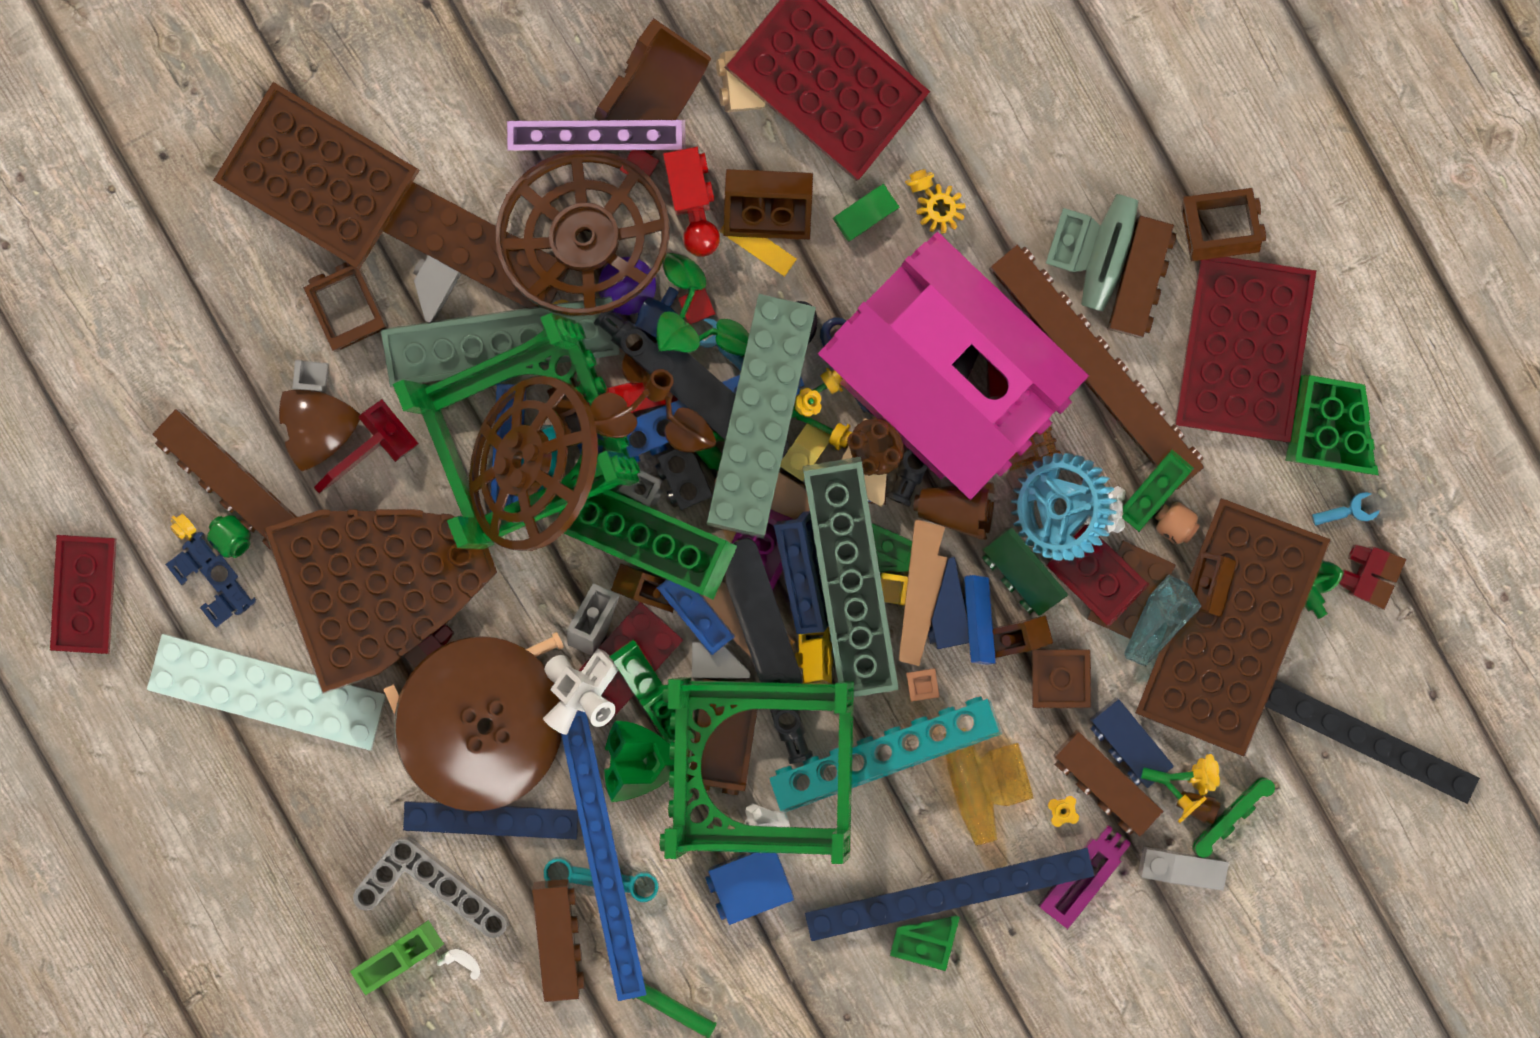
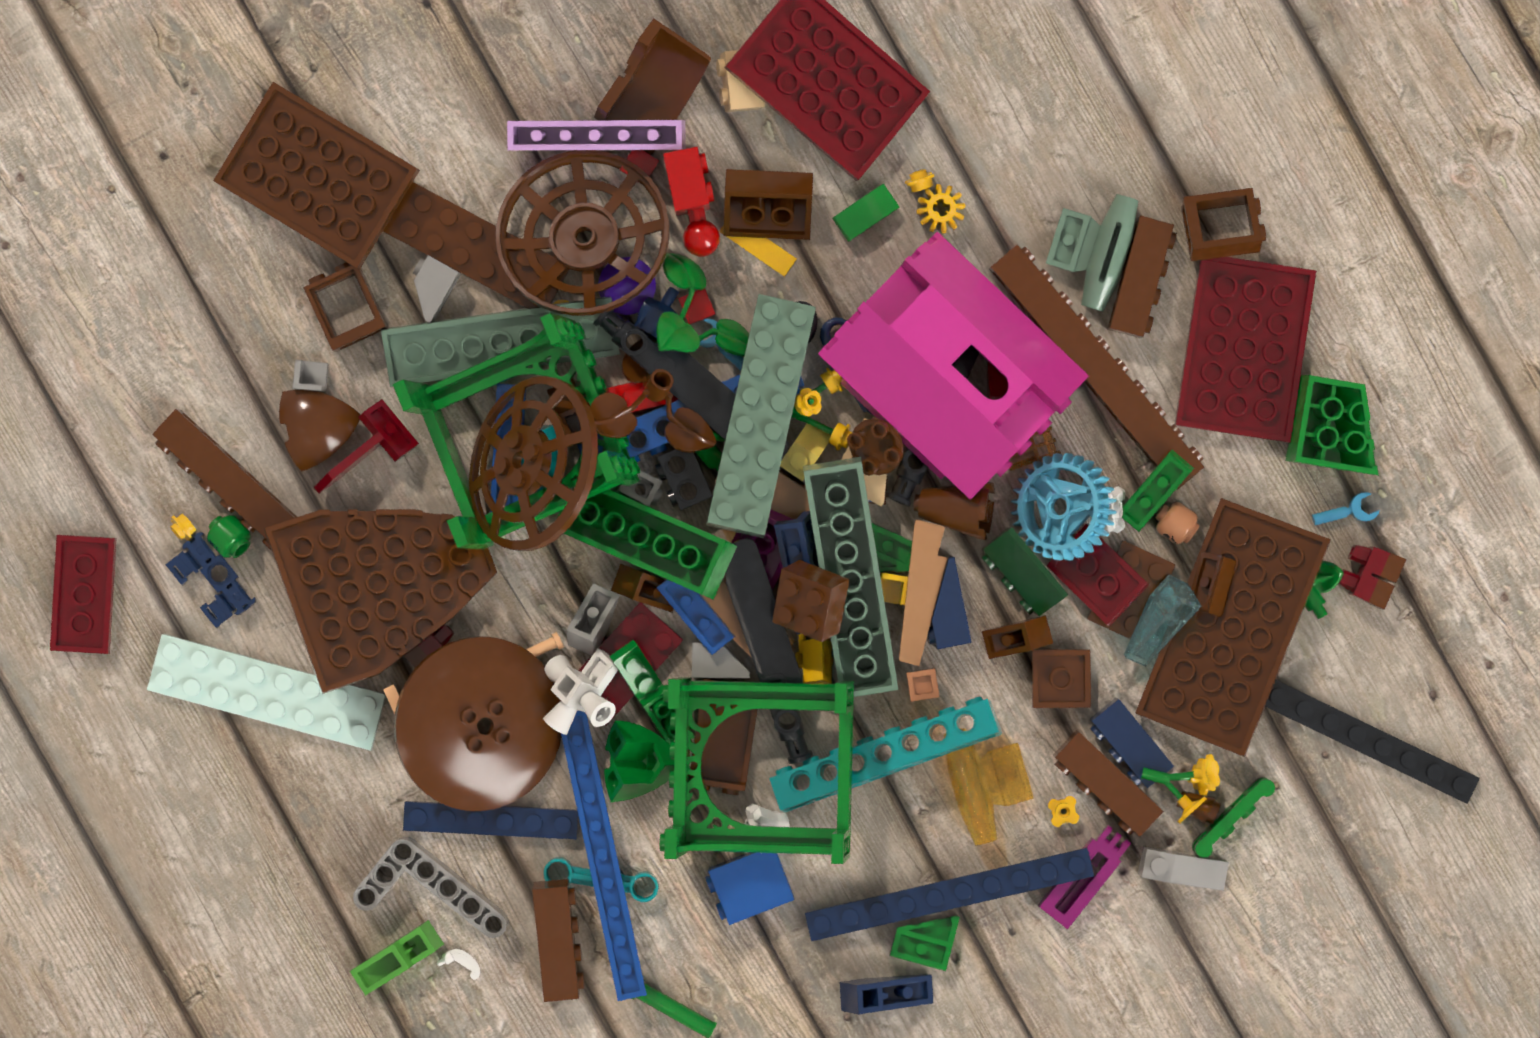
blue tile [964,575,996,665] -> none
none -> reddish brown brick [772,560,849,642]
none -> dark blue slope [839,974,933,1015]

